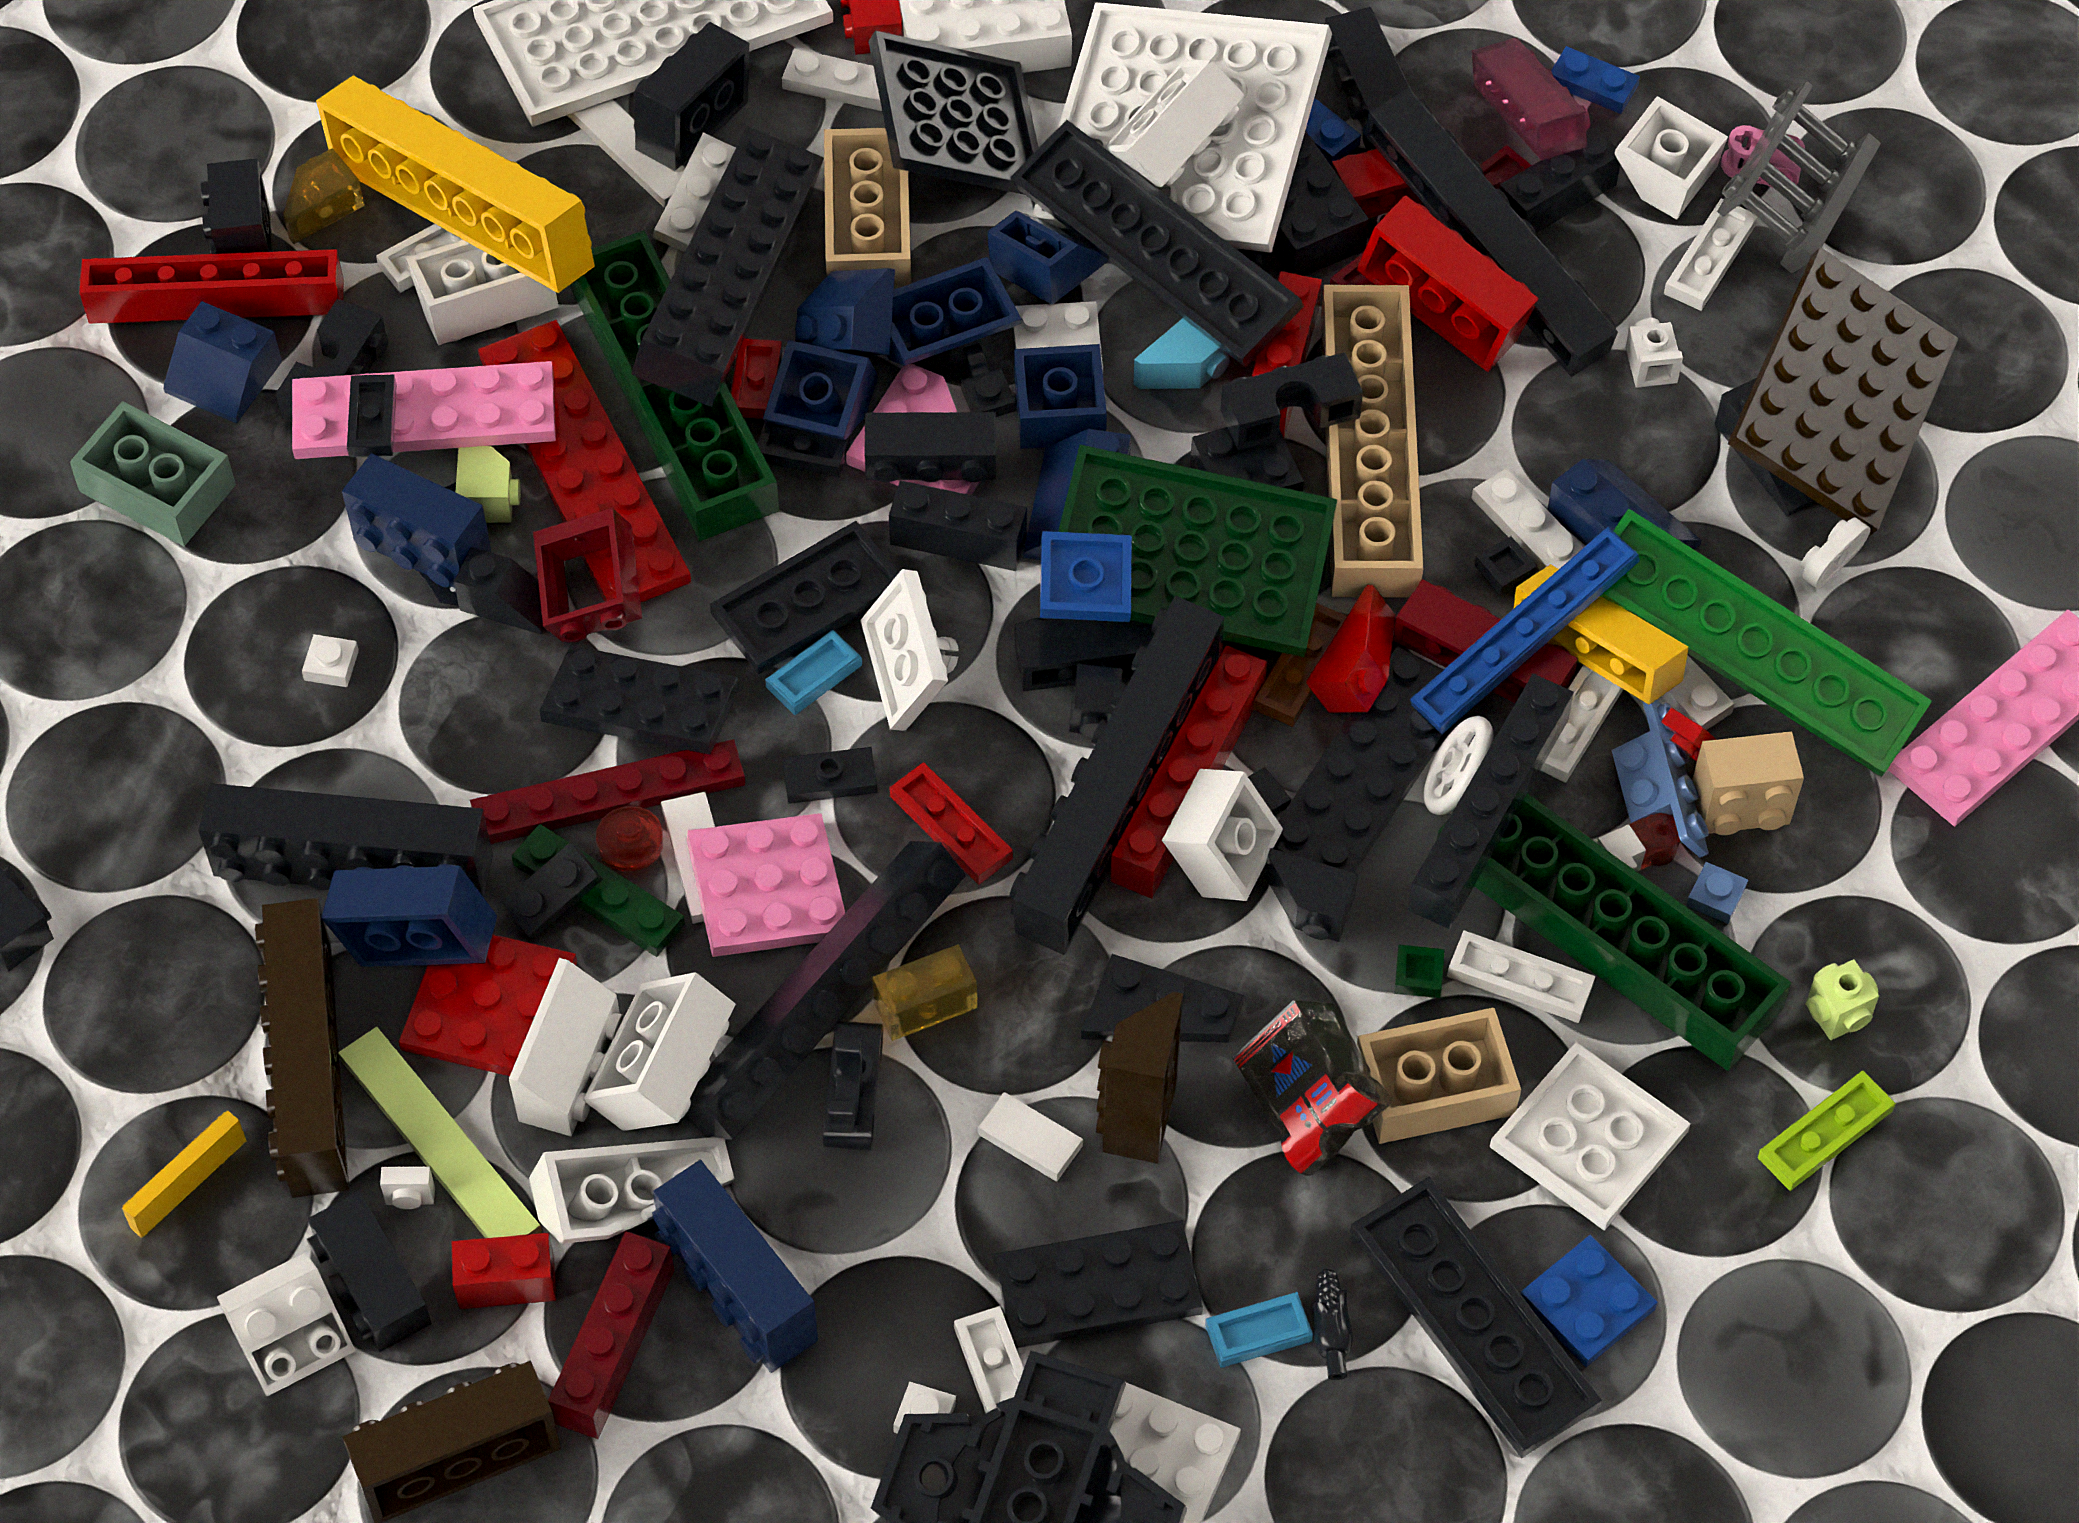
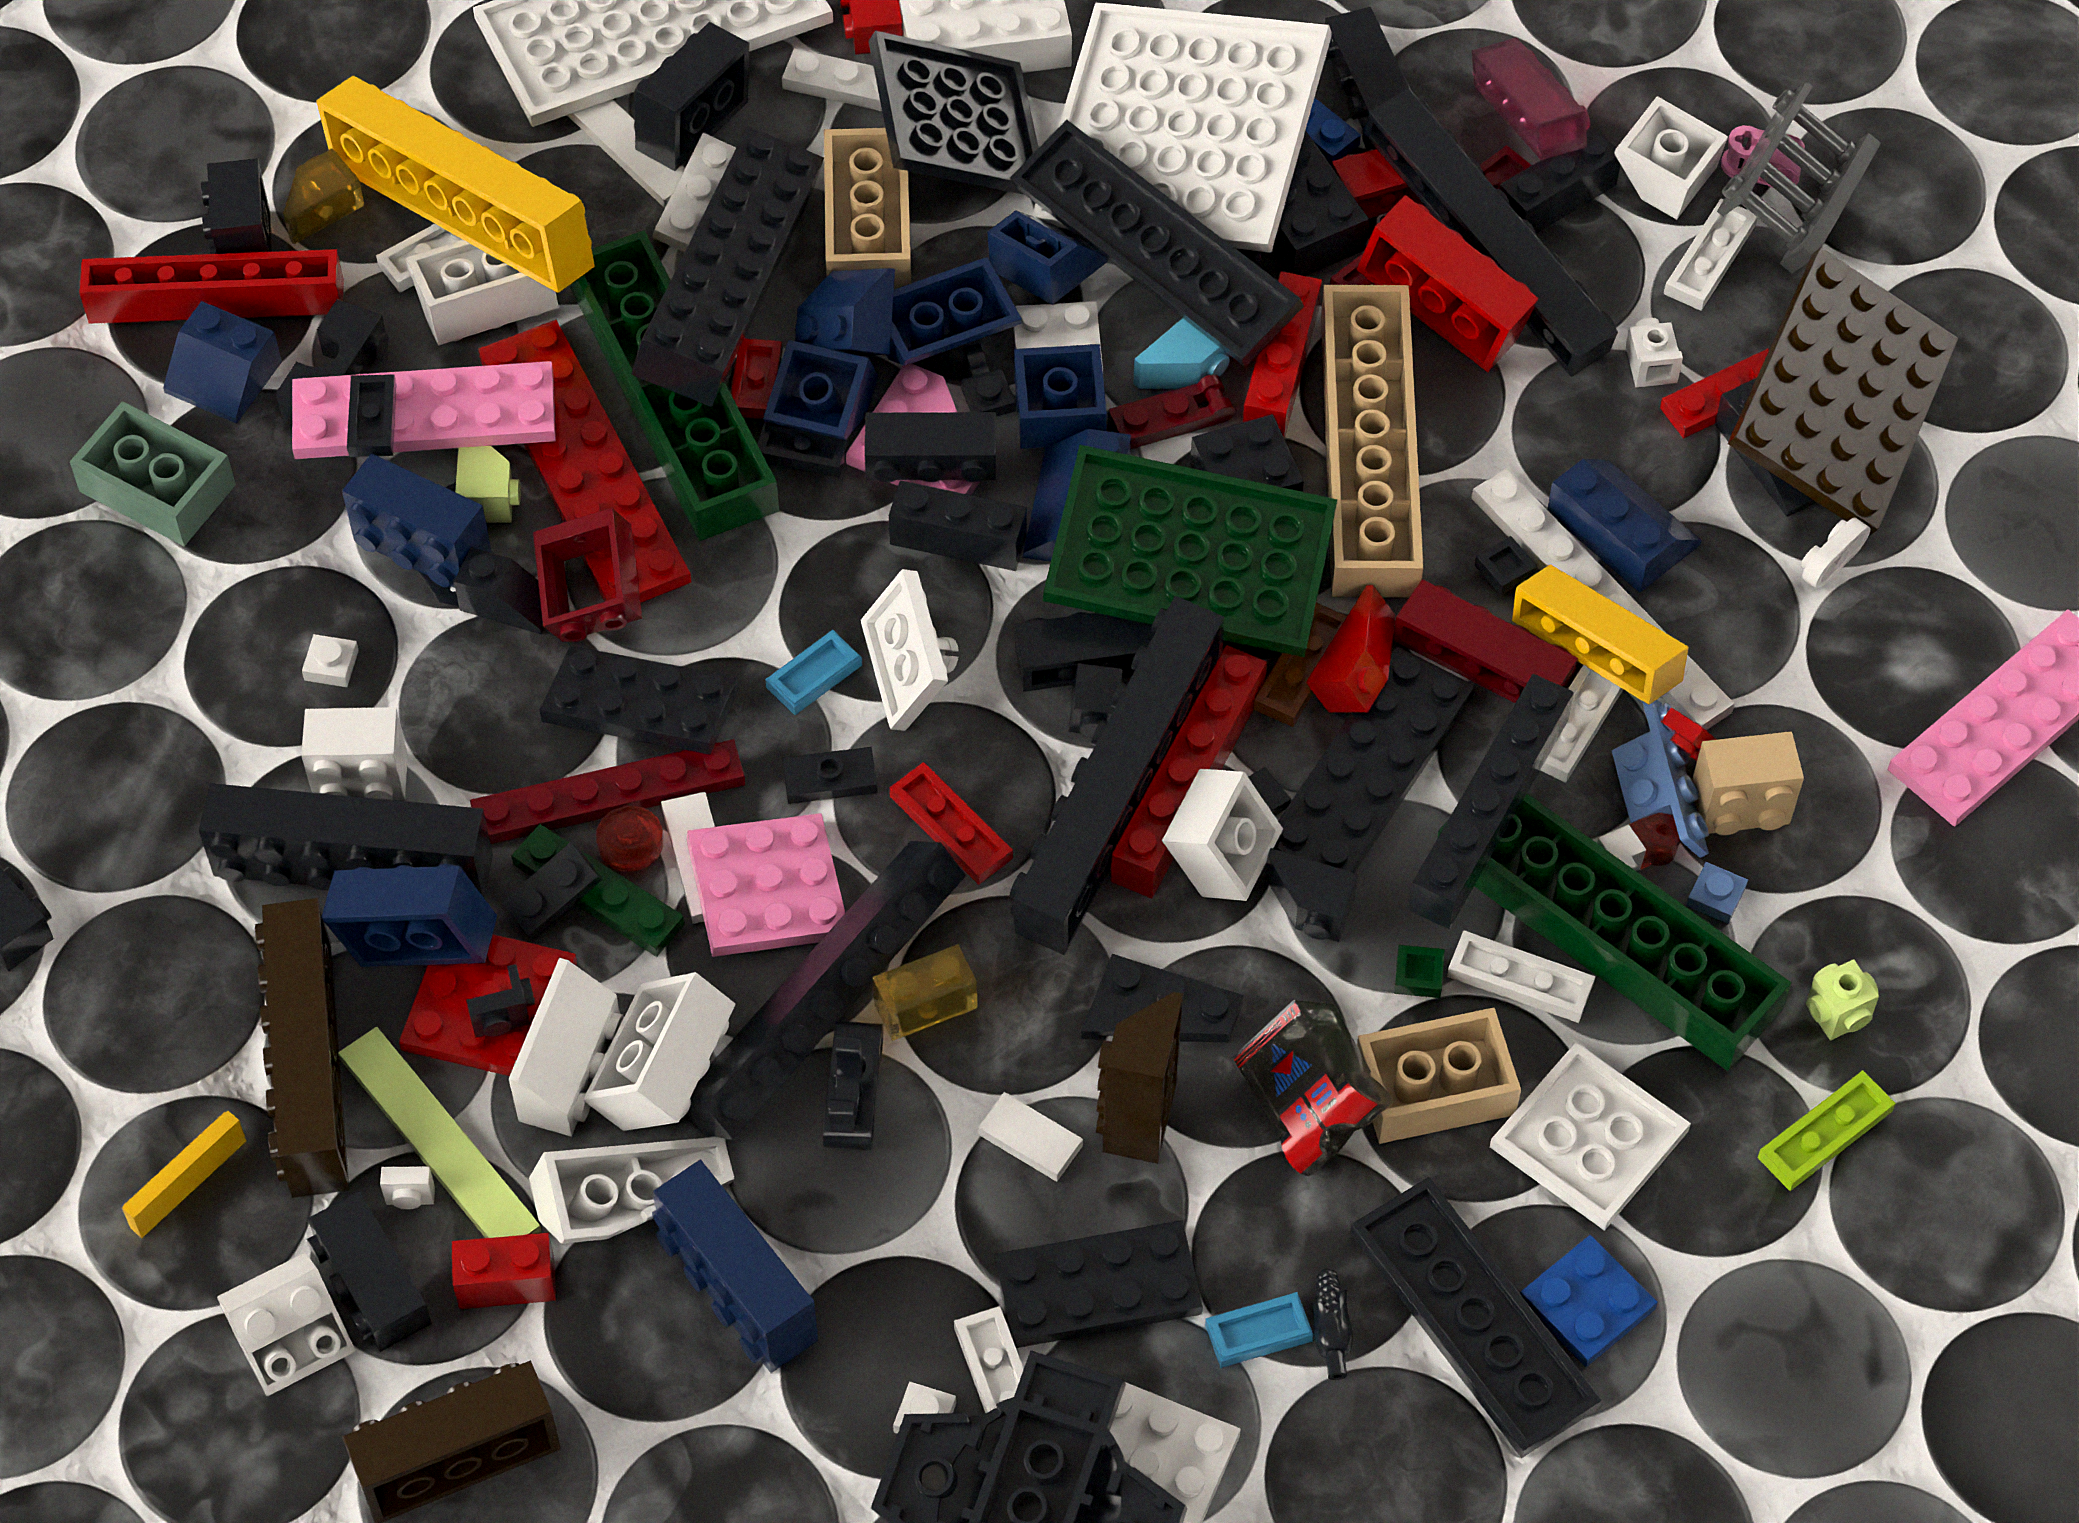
dark red brick [548,1231,674,1439] -> none
black plate [710,521,899,674] -> none
blue plate [1040,531,1132,622] -> none
white slope [1104,60,1245,187] -> none
black arch [1220,352,1363,451] -> none
blue tile [1410,527,1640,734] -> none
white plate [1424,716,1494,815] -> none
blue plate [1547,46,1640,114] -> none
green plate [1601,508,1932,777] -> none
none -> white brick [301,707,408,801]
none -> black bracket [466,964,536,1038]
none -> dark red plate [1108,374,1235,449]
none -> red plate [1660,349,1769,439]

